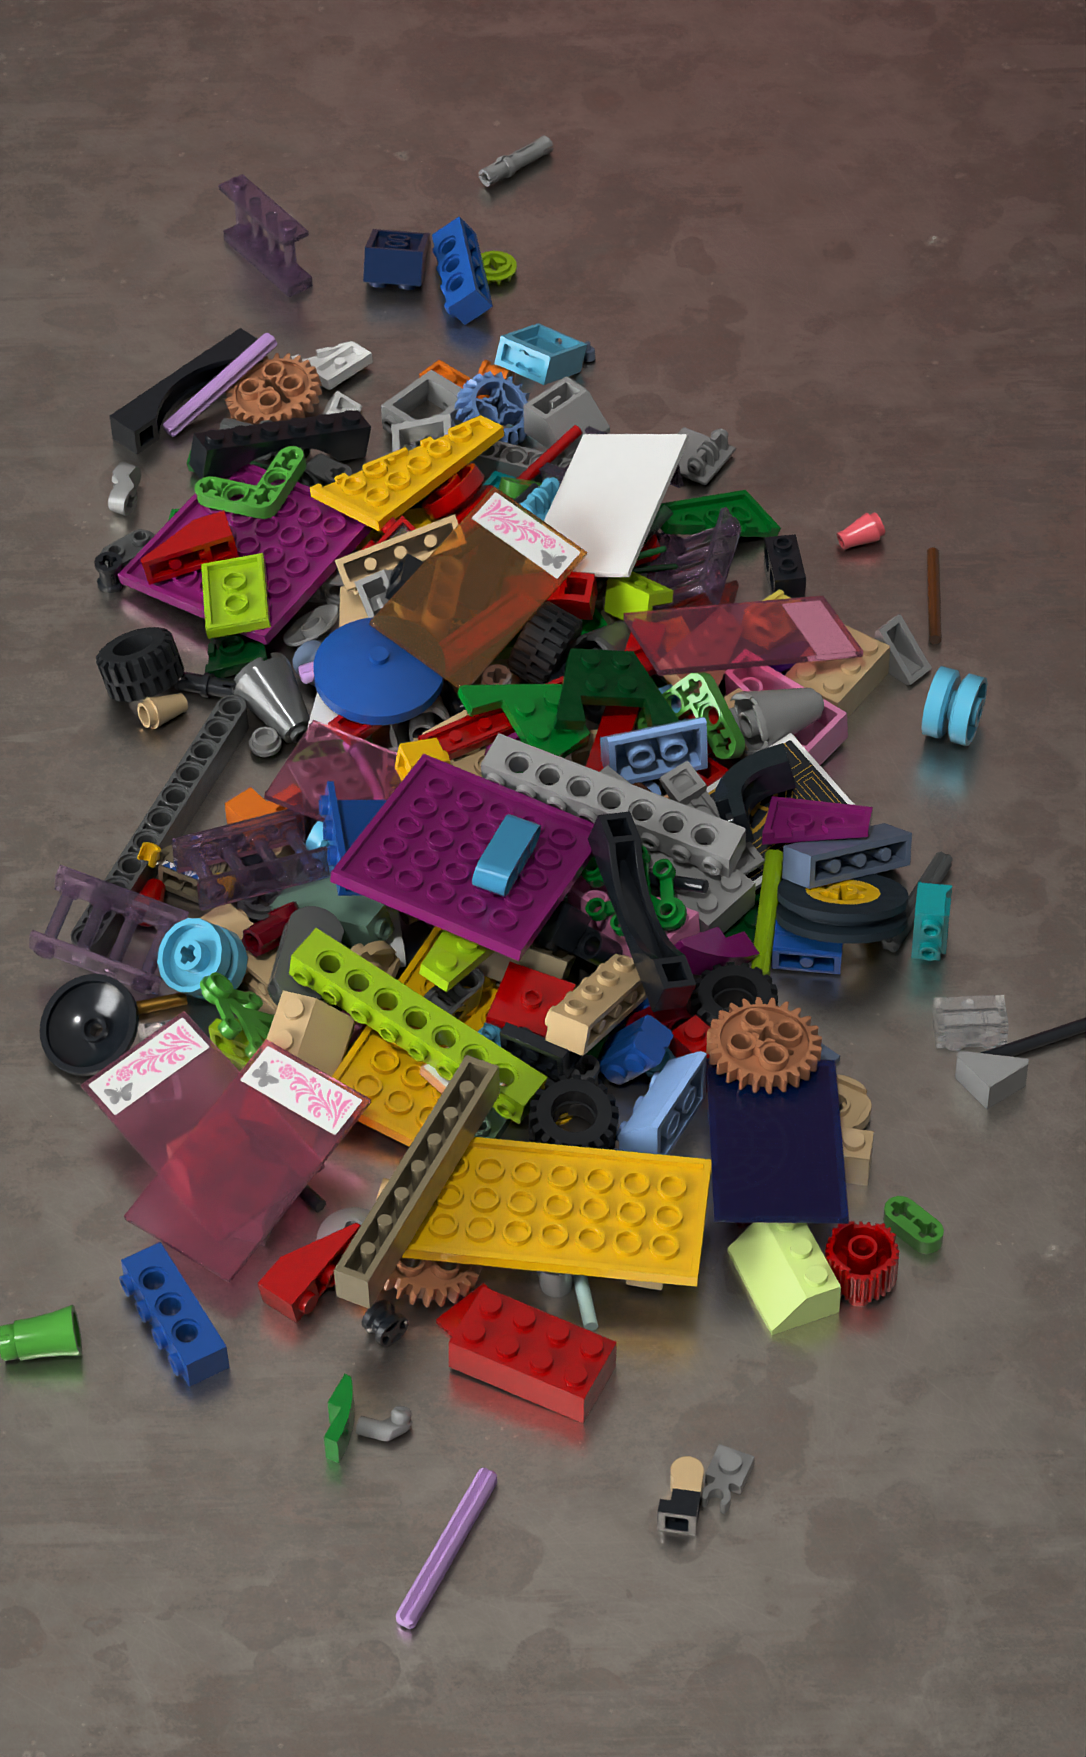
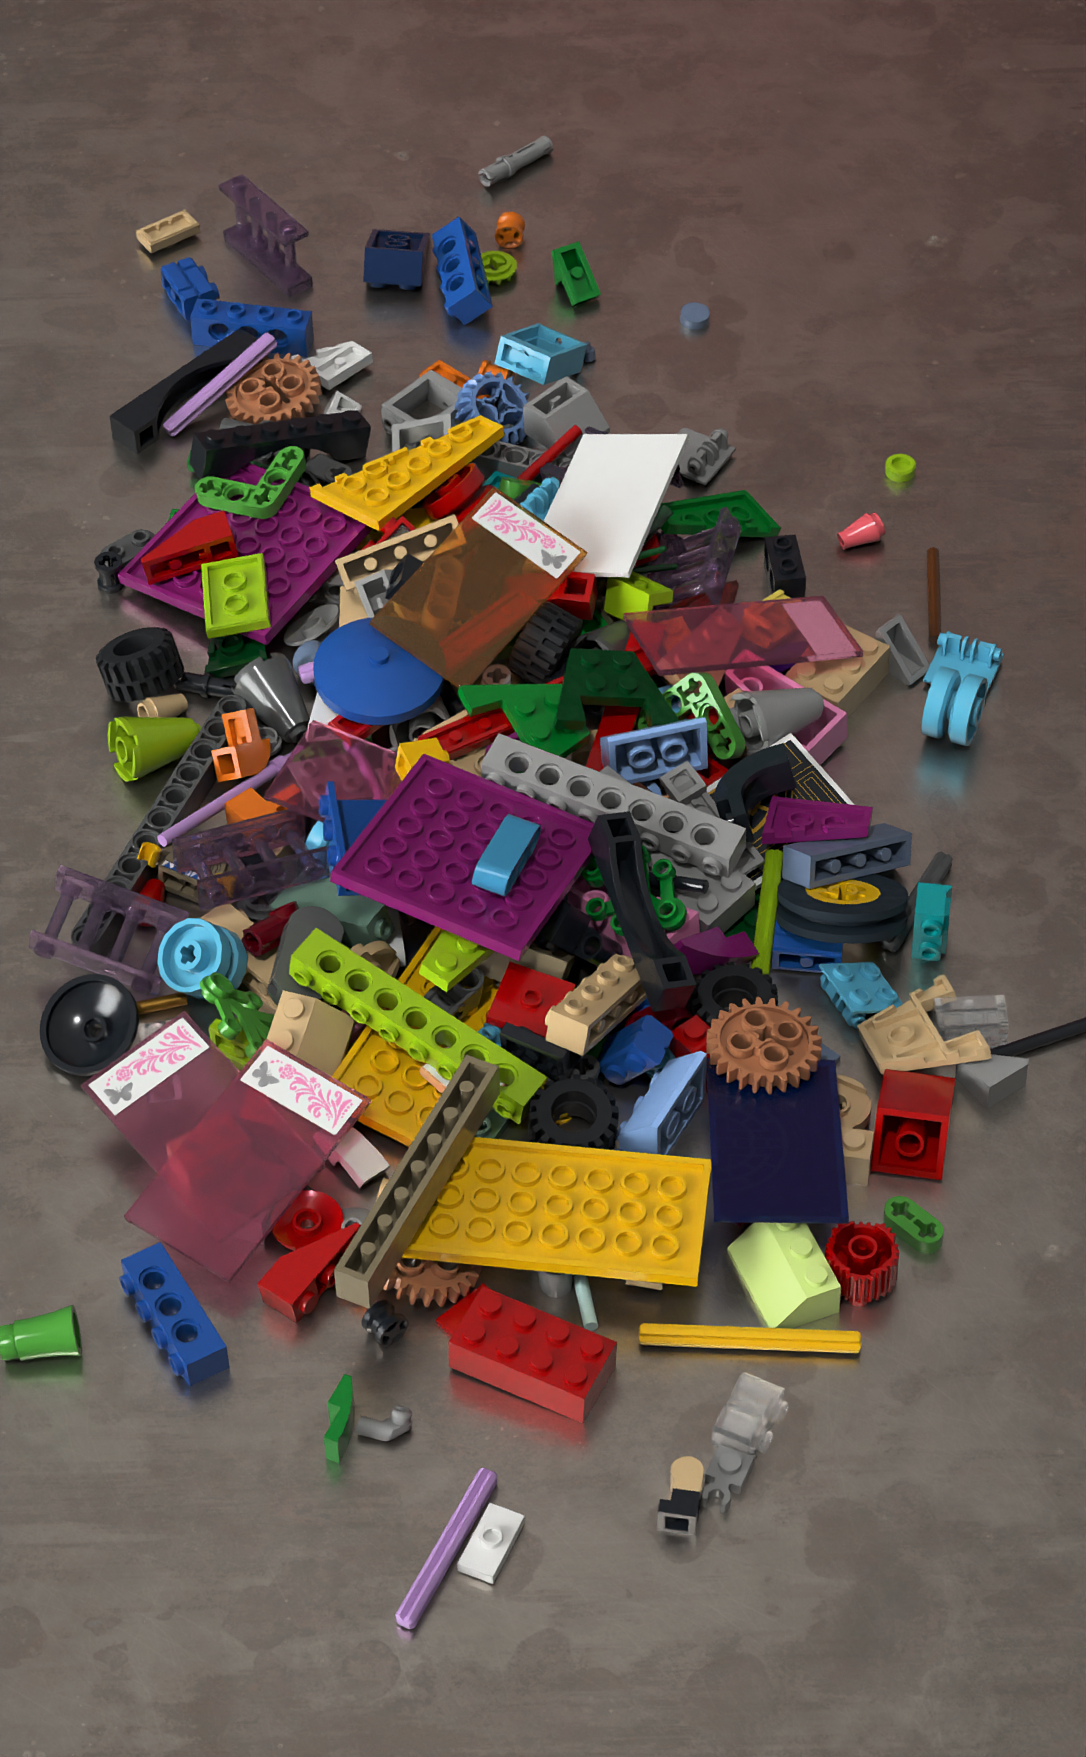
light grey piece [108,462,141,516] -> none
none -> lime cone [107,716,201,782]
none -> tan plate [136,210,200,253]
none -> lavender bar [157,747,304,847]
none -> blue brick [160,257,220,322]
none -> blue brick [190,299,314,357]
none -> orange brick [211,708,271,783]
none -> red dish [271,1190,344,1250]
none -> white slope [312,1122,390,1188]
none -> white plate [457,1503,525,1584]
none -> orange wheel [495,212,525,249]
none -> green slope [552,241,601,307]
none -> yellow axle [639,1323,861,1353]
none -> sand blue tile [680,302,710,329]
none -> clear brick [712,1372,788,1459]
none -> medium azure hinge [819,962,903,1029]
none -> tan wing [857,974,992,1074]
none -> red slope [870,1069,956,1180]
none -> lime tile [885,454,916,482]
none -> medium azure hinge [923,631,1004,692]

